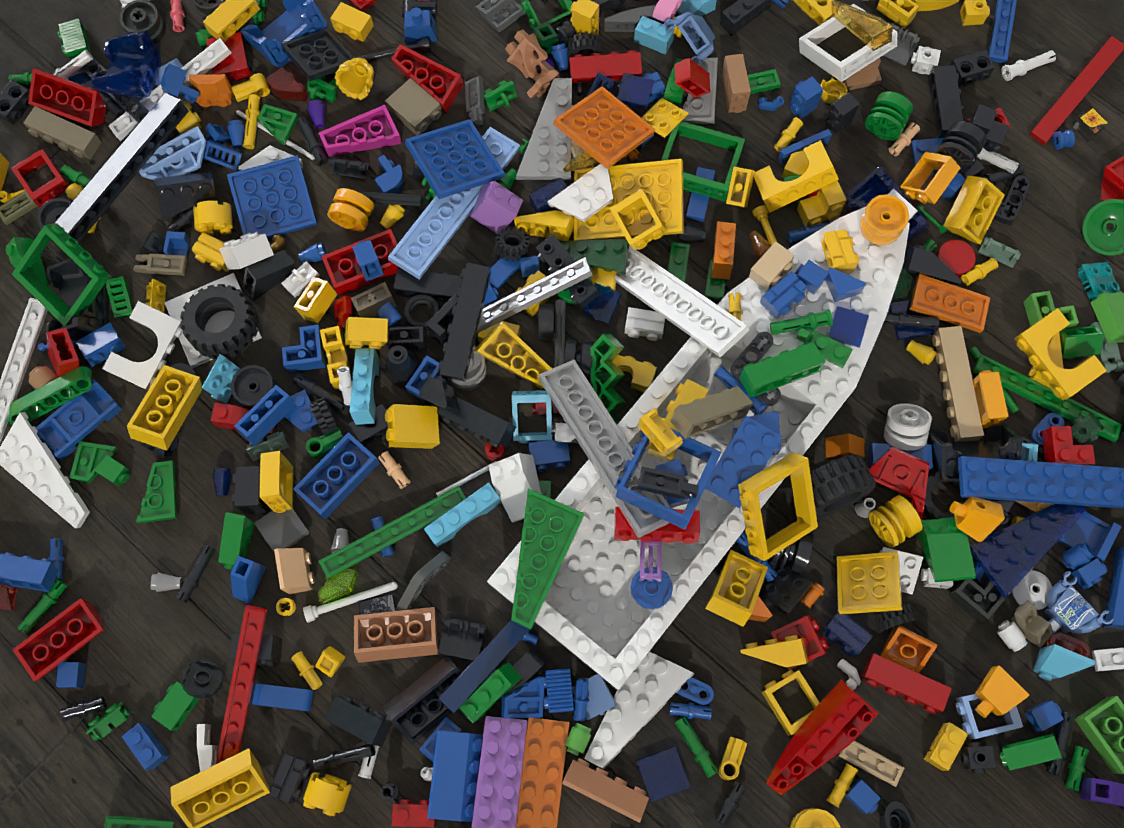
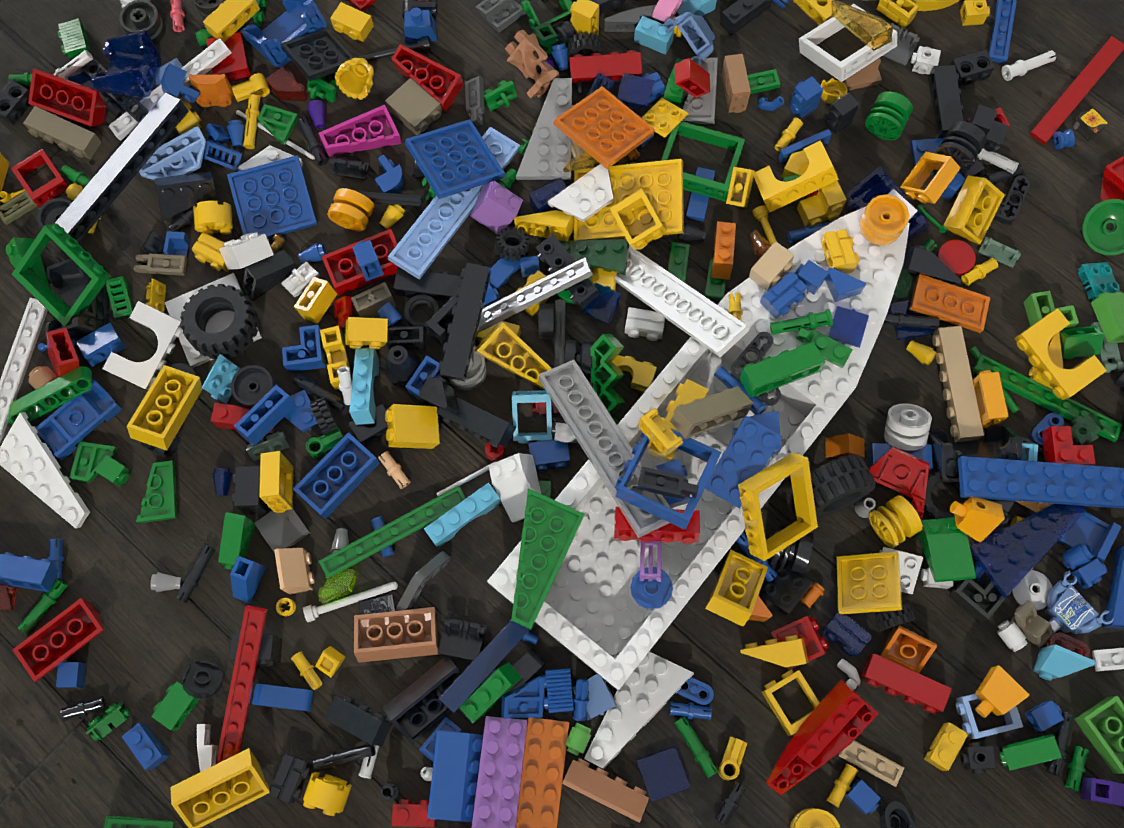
light nougat pin [888,122,920,157] -> none

